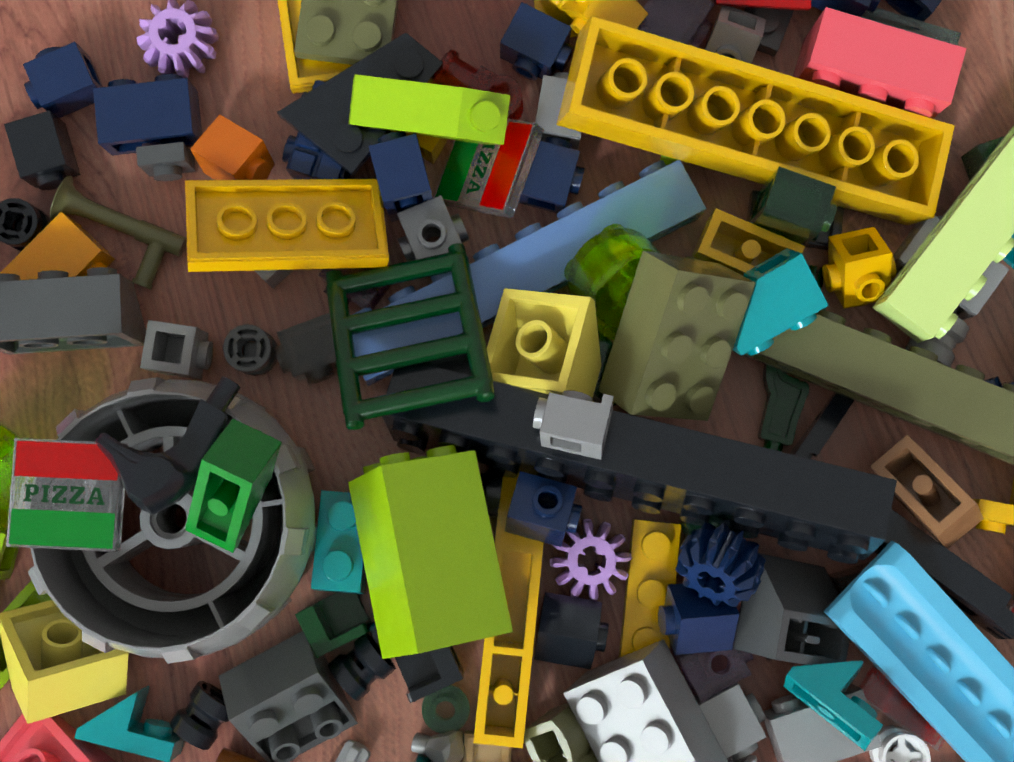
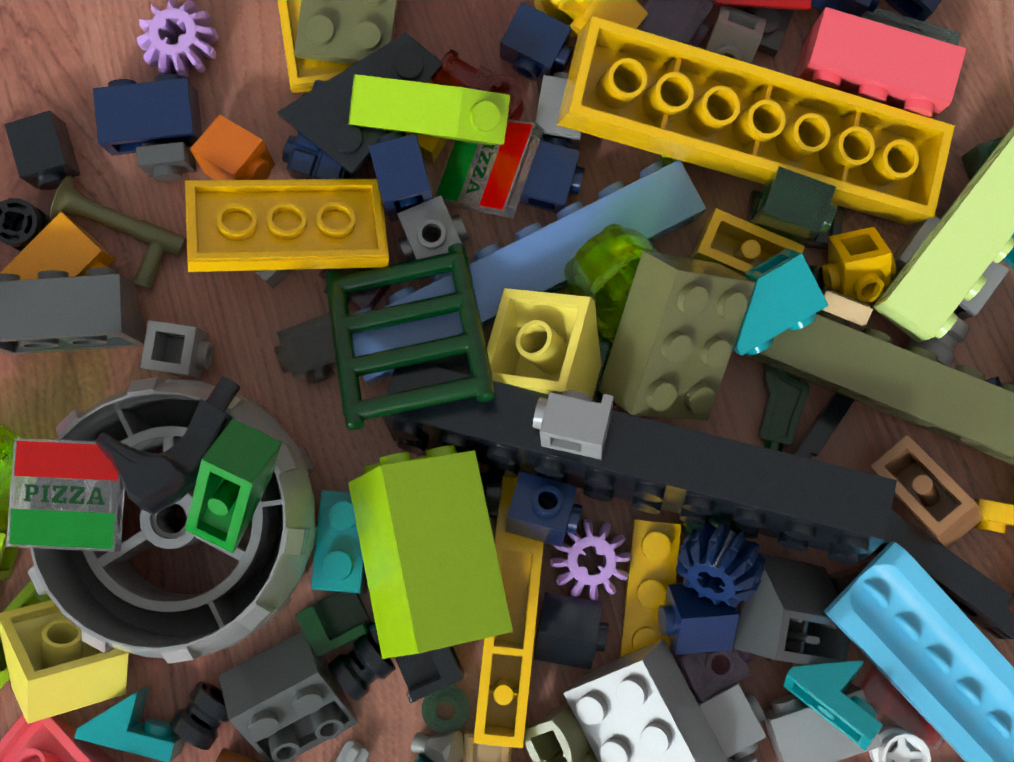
dark blue brick [23,42,103,118] -> none
dark grey wheel [223,324,279,376] -> none
none -> tan tile [822,287,873,326]

